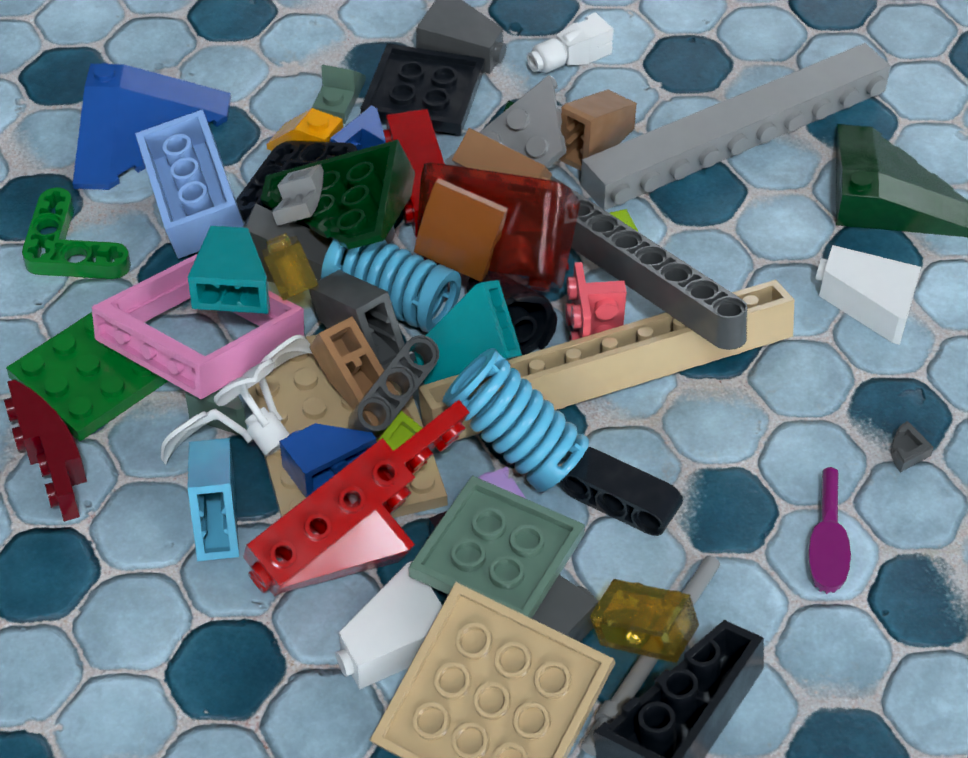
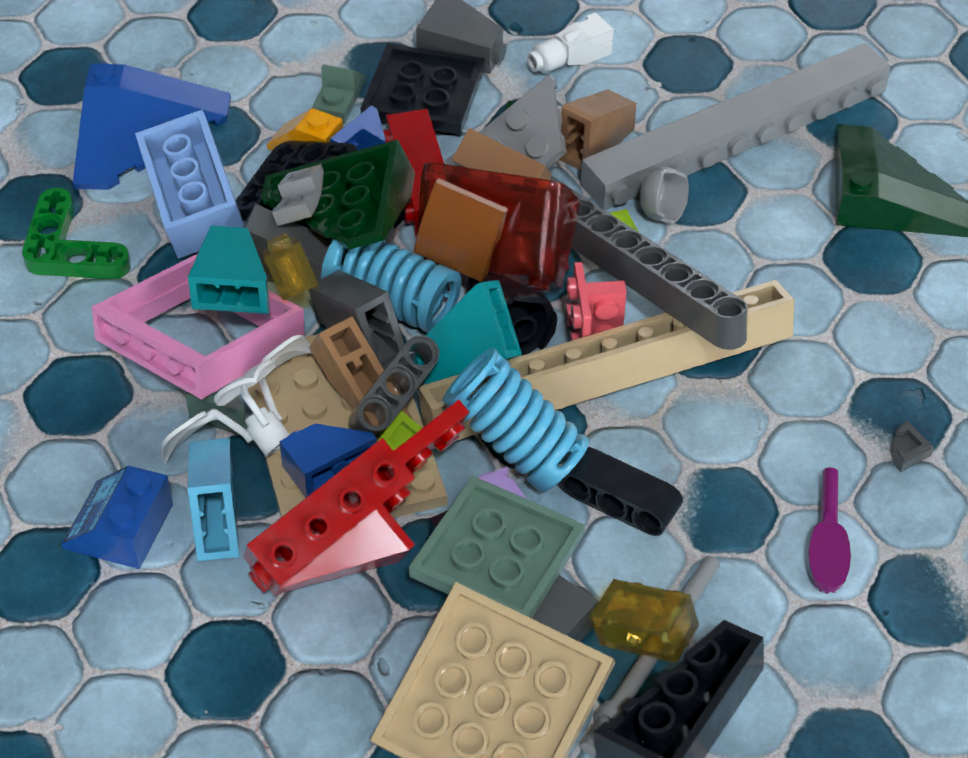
dark red slope [4,380,87,522] -> none
green plate [6,312,168,442] -> none
white slope [336,561,442,690] -> none
white slope [816,245,921,345] -> none
none -> blue slope [62,465,173,569]
none -> light grey hair [640,167,689,224]

